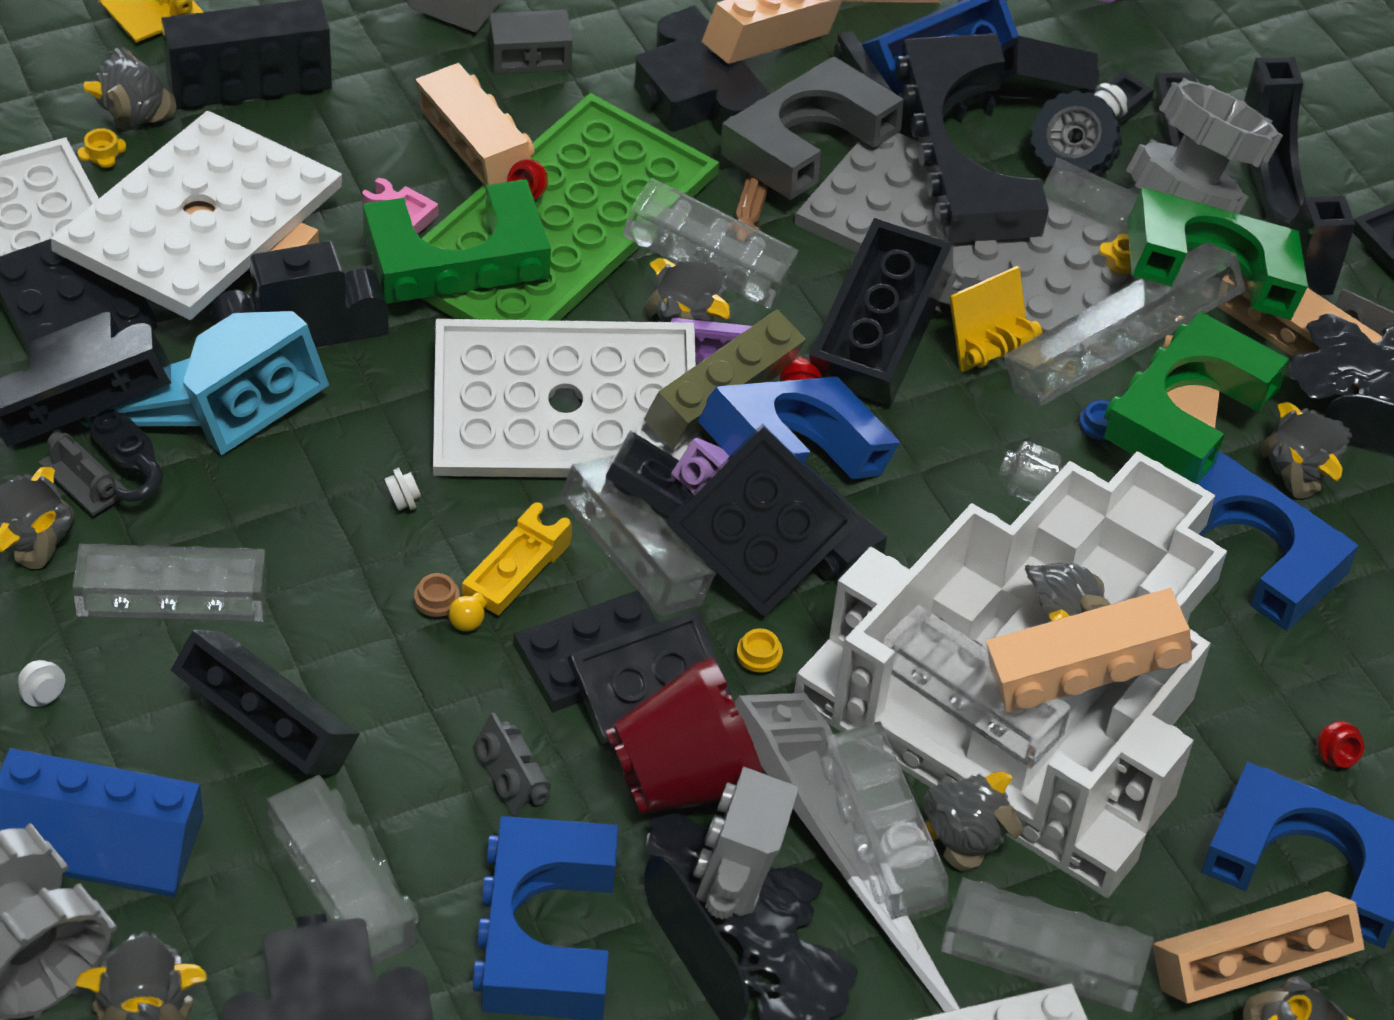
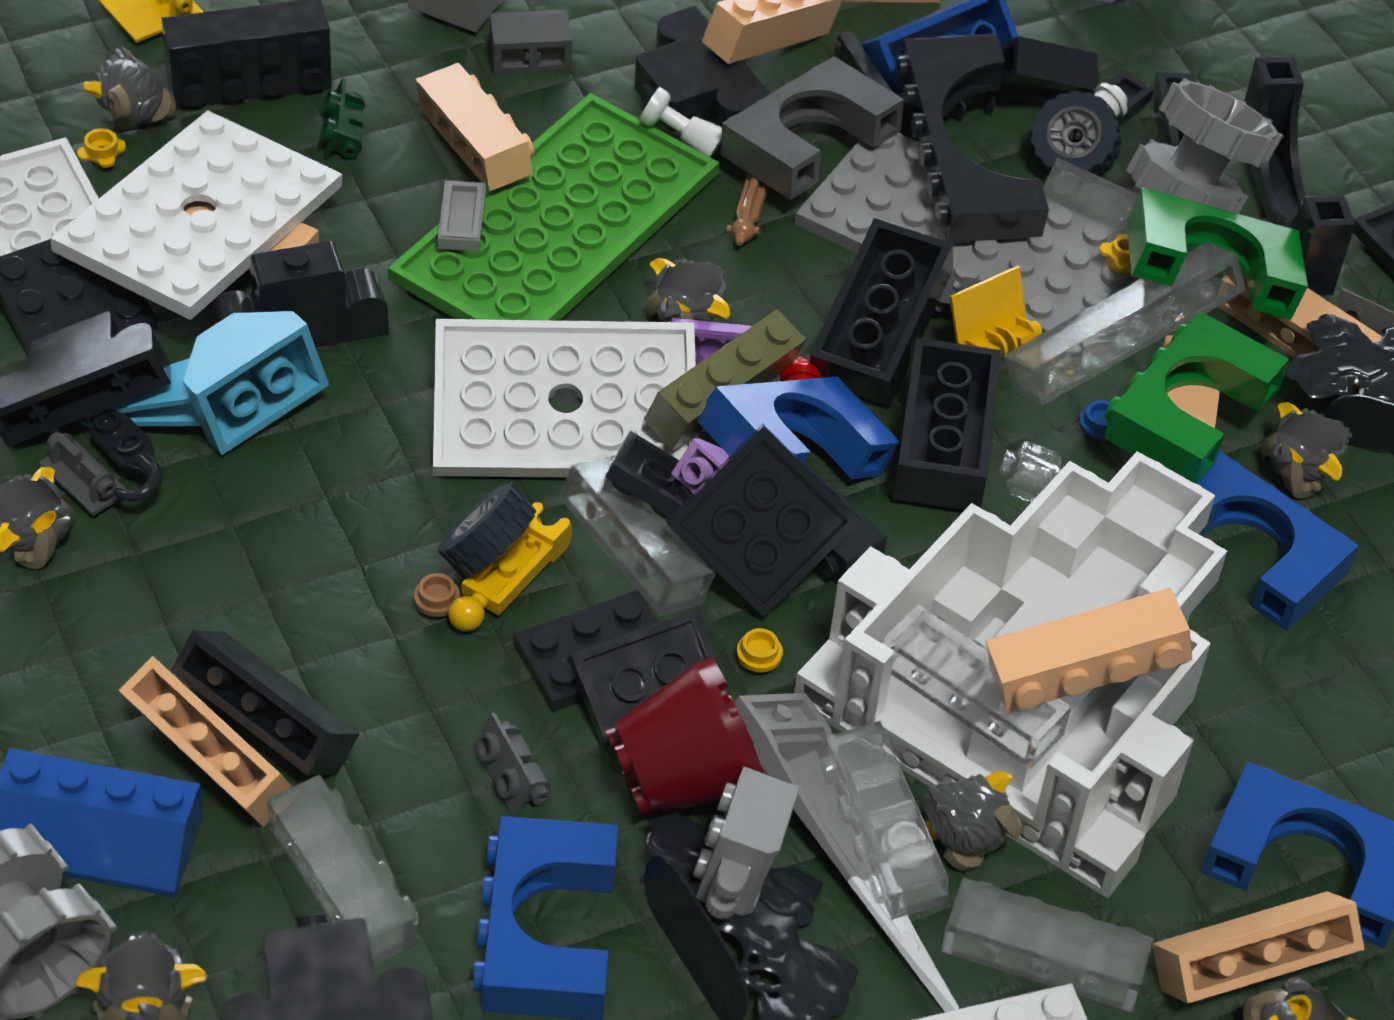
white plate [18,660,65,707] -> none
clear brick [73,543,267,621] -> none
bright pink plate [362,178,438,234] -> none
green arch [363,179,551,304] -> none
white plate [384,468,421,511] -> none
red plate [507,159,548,200] -> none
clear brick [622,178,799,309] -> none
dark grey hair [1025,563,1111,622] -> none
red plate [1317,721,1365,768] -> none
none -> light nougat brick [118,656,297,827]
none -> dark green hinge [320,78,365,160]
none -> light grey tile [438,180,486,251]
none -> black wheel [438,482,536,579]
none -> white piece [639,87,722,158]
none -> black brick [893,338,1001,510]

